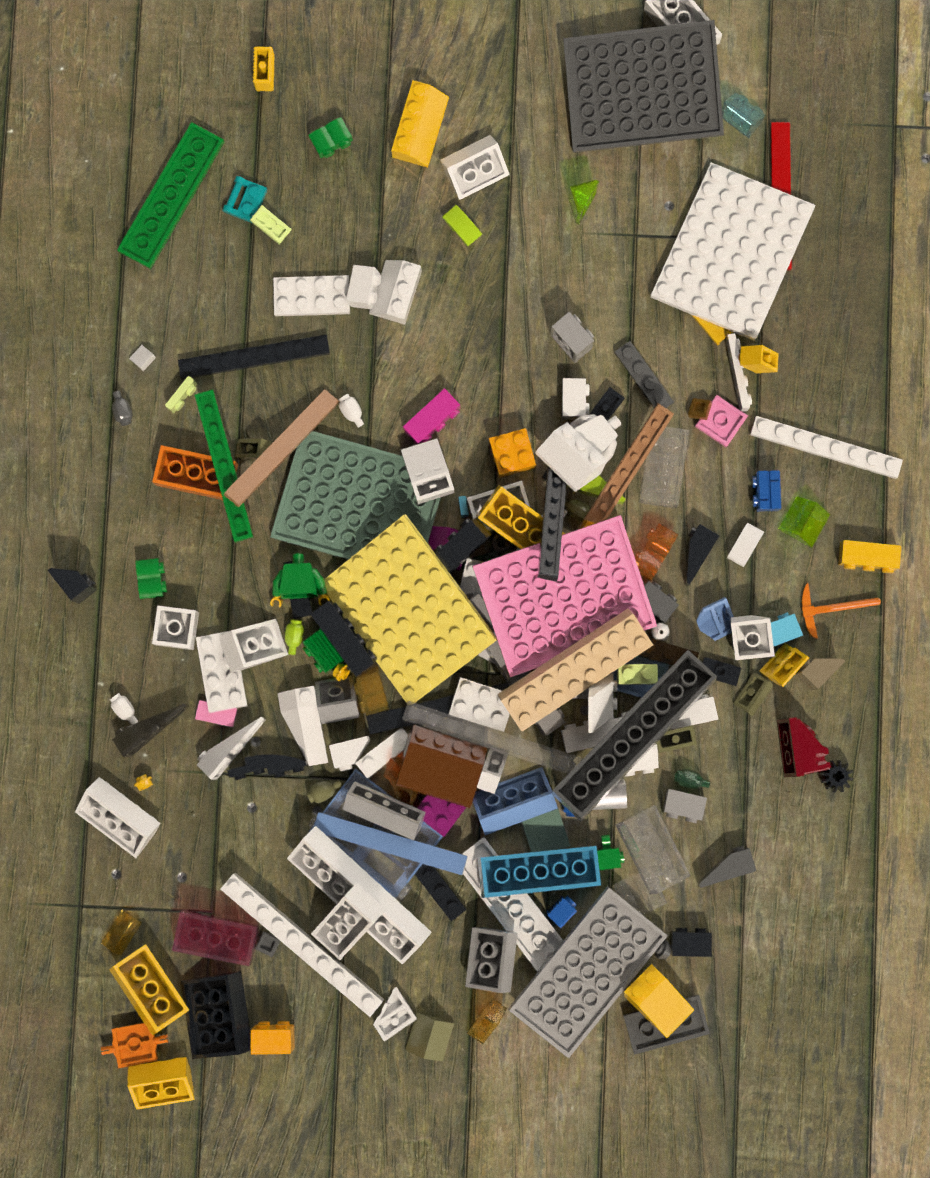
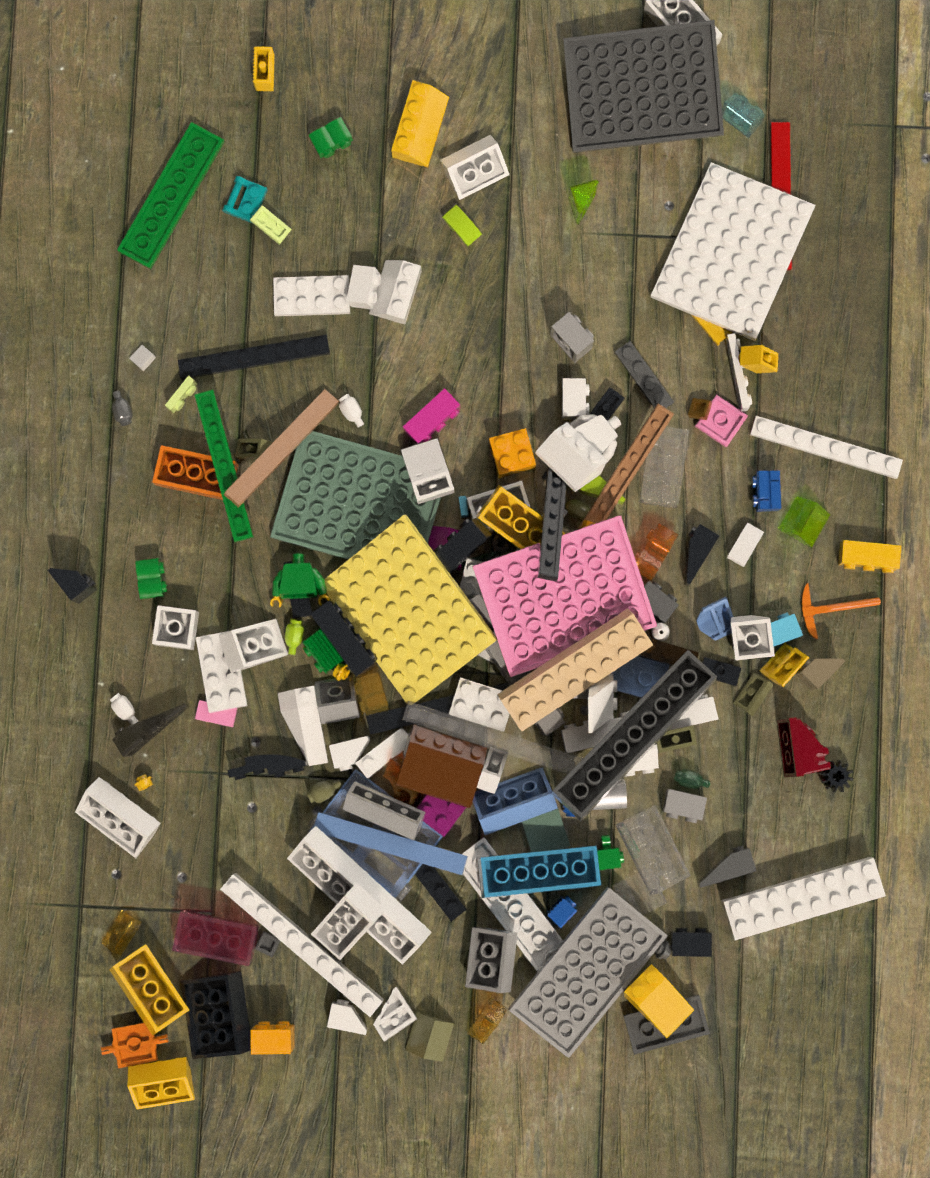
white wedge [197,717,266,780] -> none
yellowish green brick [617,664,658,685] -> none
none -> white slope [327,999,368,1035]
none -> white brick [721,857,886,940]

